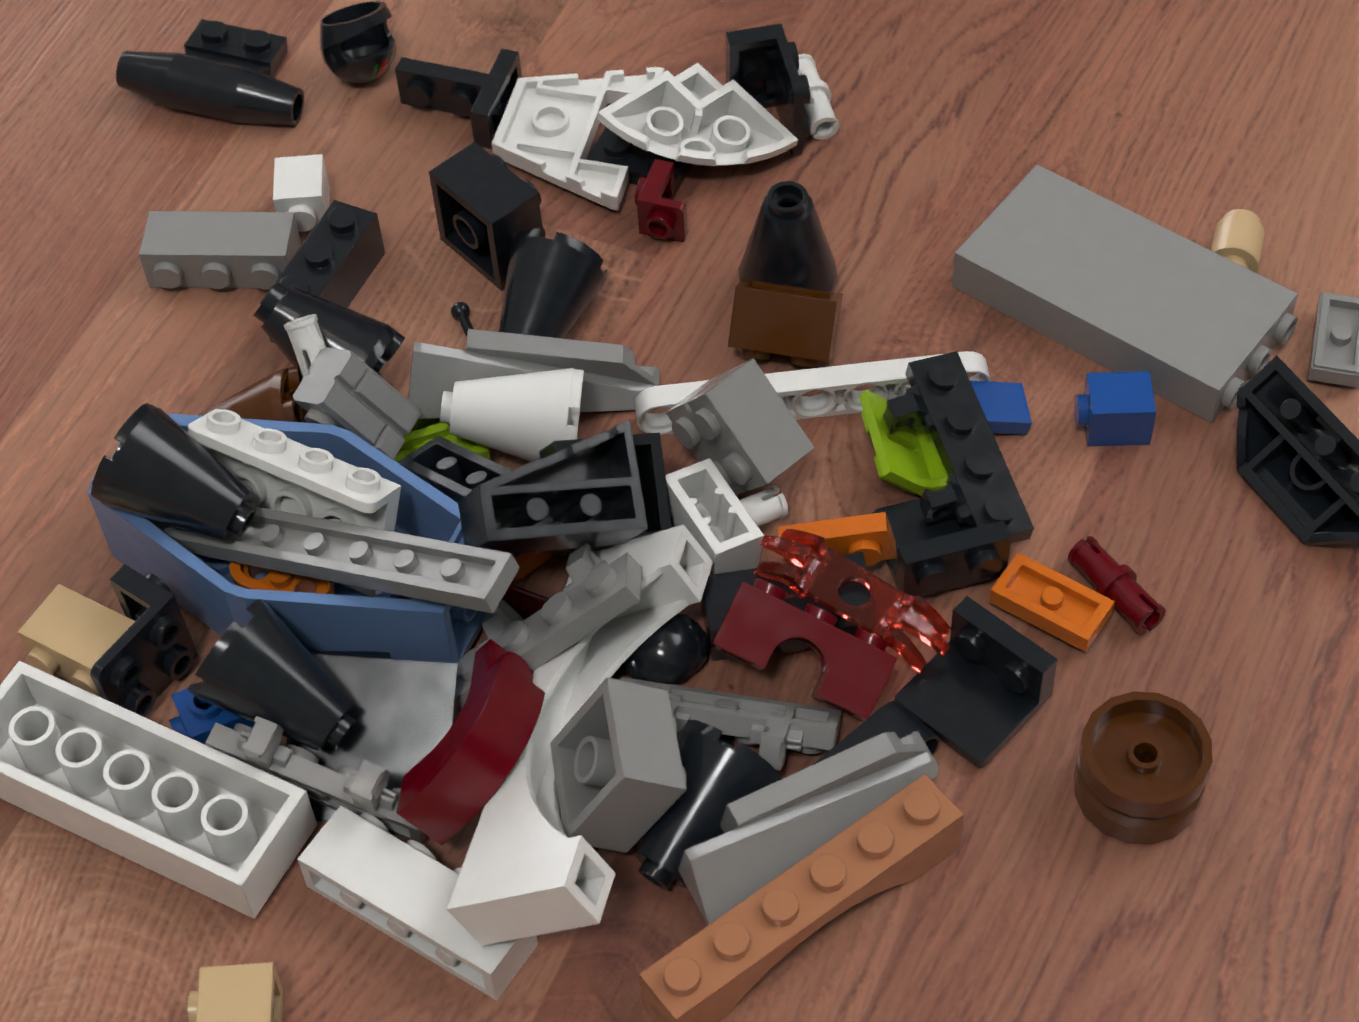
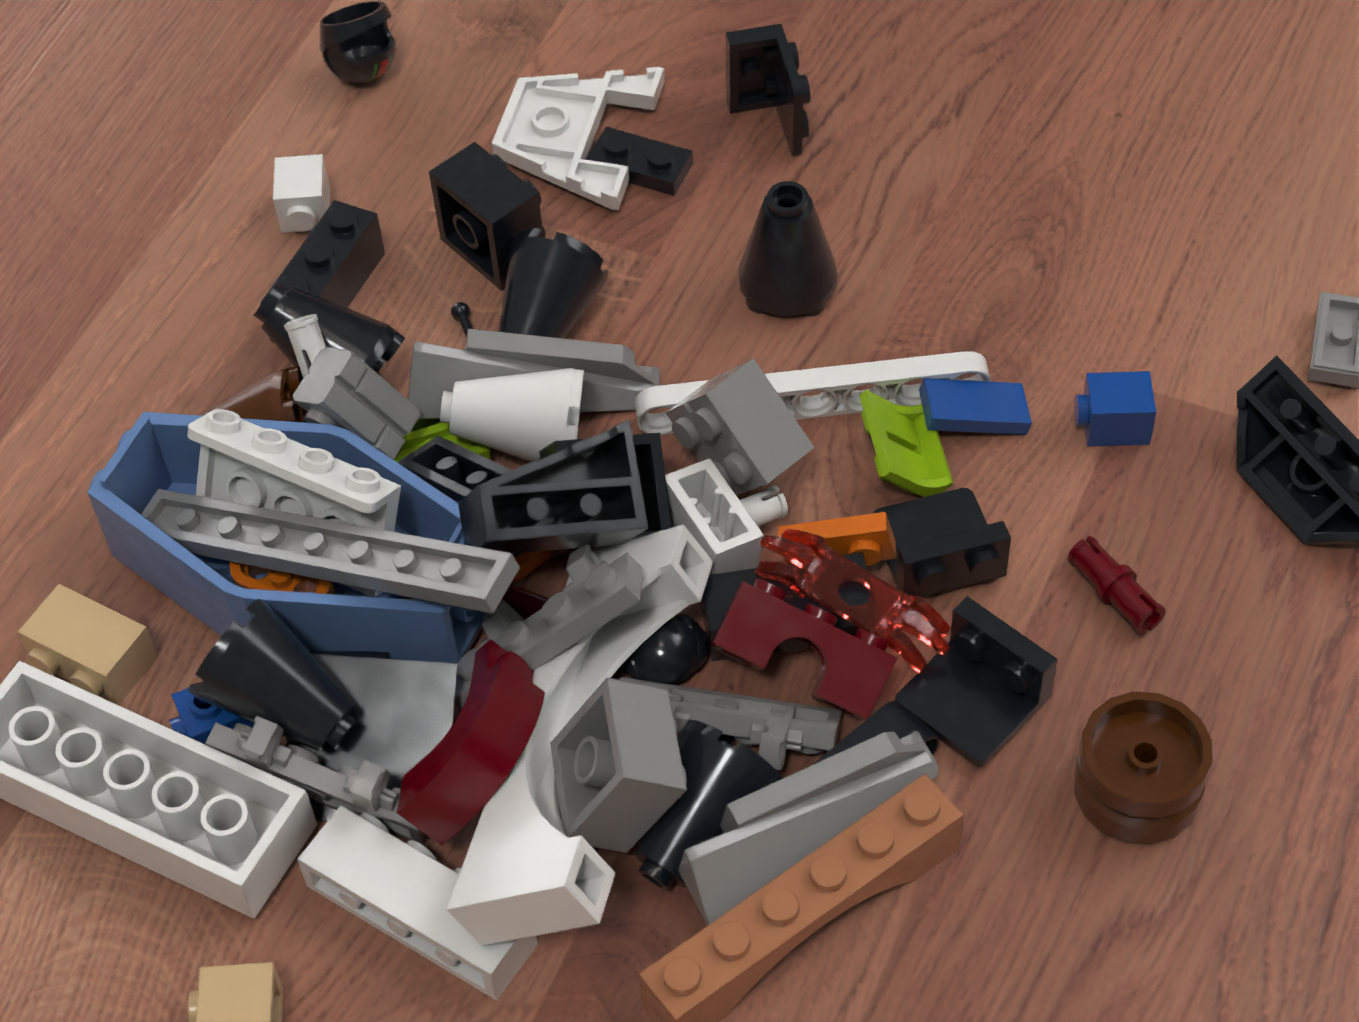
black bracket [90,564,198,717] -> none
black cone [91,403,257,541] -> none
black plate [116,19,304,125] -> none
light grey brick [139,211,302,290] -> none
black bracket [395,49,522,149] -> none
white brick [596,63,798,166] -> none
dark red bracket [635,159,688,242] -> none
reddish brown brick [728,279,843,367] -> none
white pin [797,54,840,140] -> none
black hinge [883,351,1034,544] -> none
light grey brick [952,164,1298,423] -> none
orange plate [989,552,1115,652] -> none
tan brick [1210,209,1265,273] -> none

